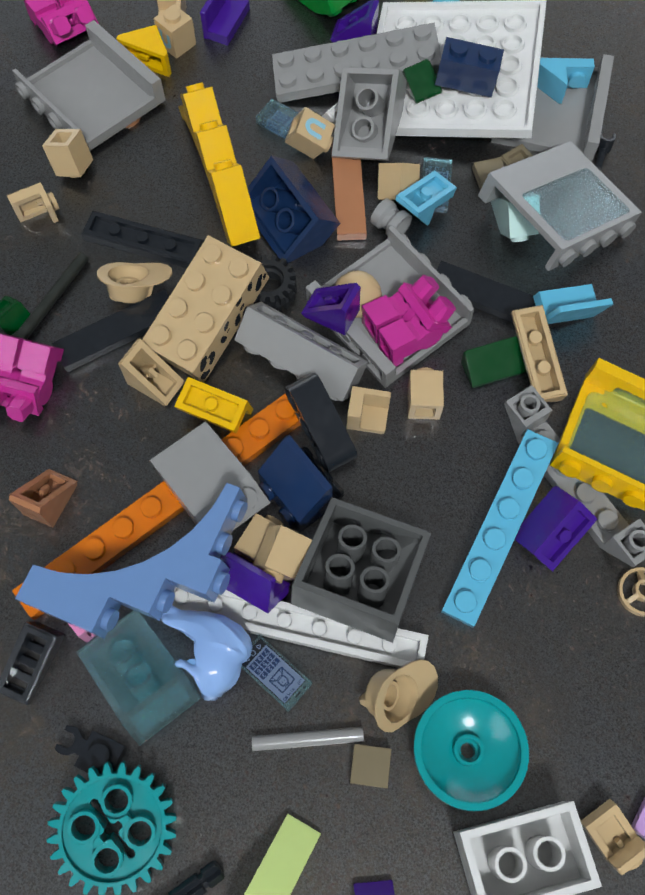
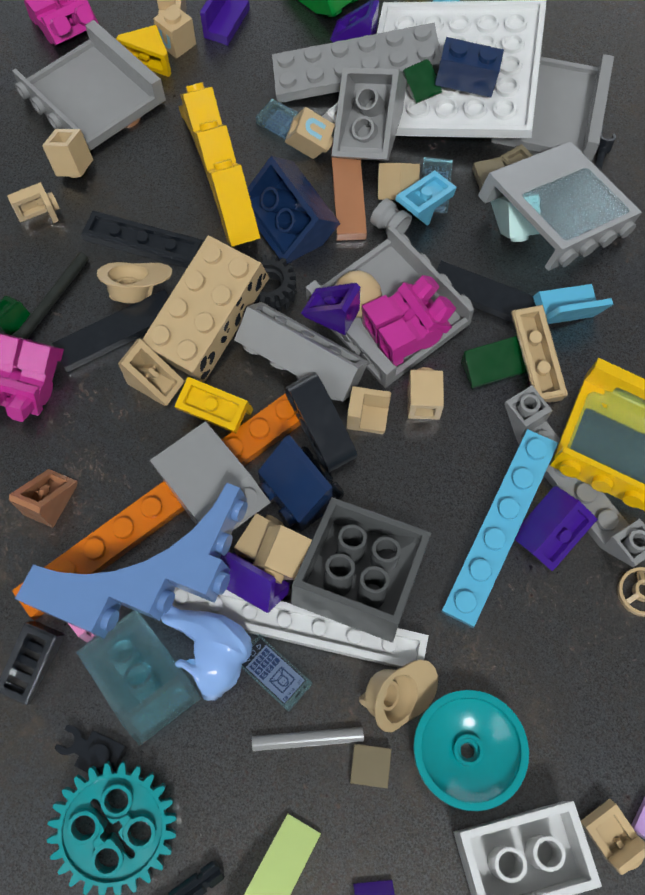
medium azure slope [537,58,595,104] -> none

